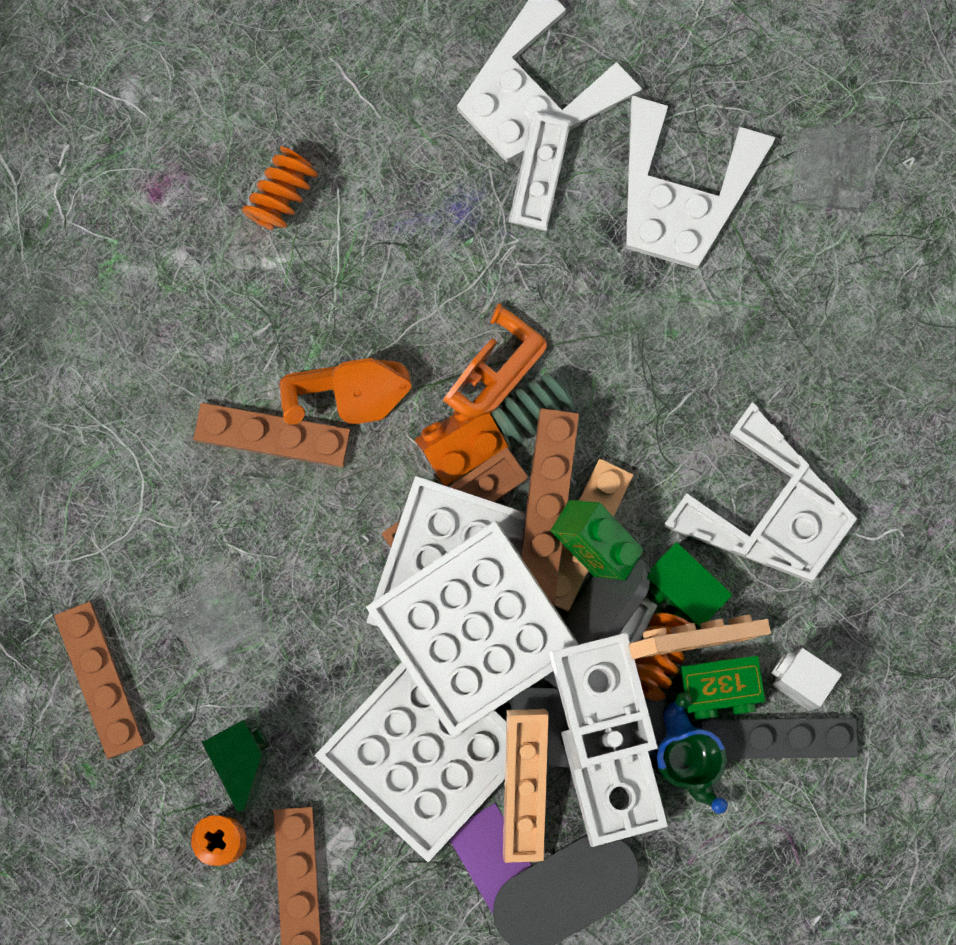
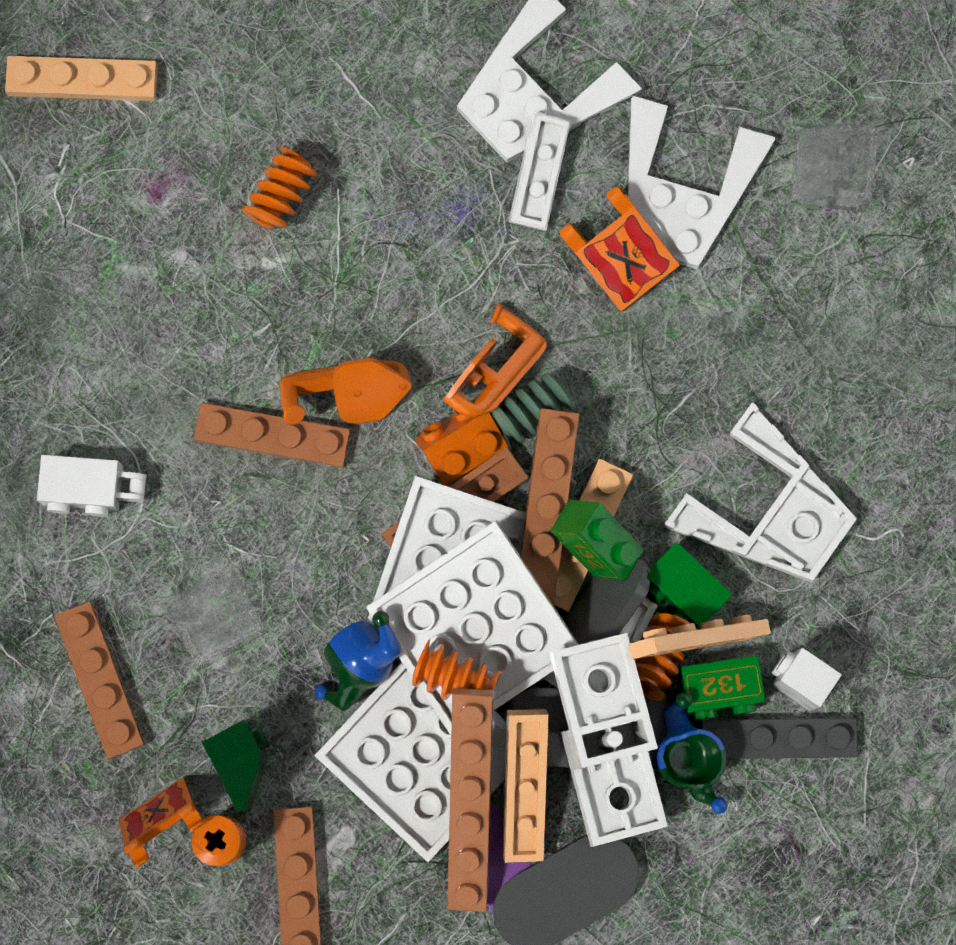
none -> light nougat plate [5,56,158,101]
none -> white brick [37,455,146,517]
none -> orange flag [118,777,204,868]
none -> blue piece [314,611,402,711]
none -> orange piece [412,639,502,700]
none -> nougat plate [447,688,493,912]
none -> flag [559,186,680,312]

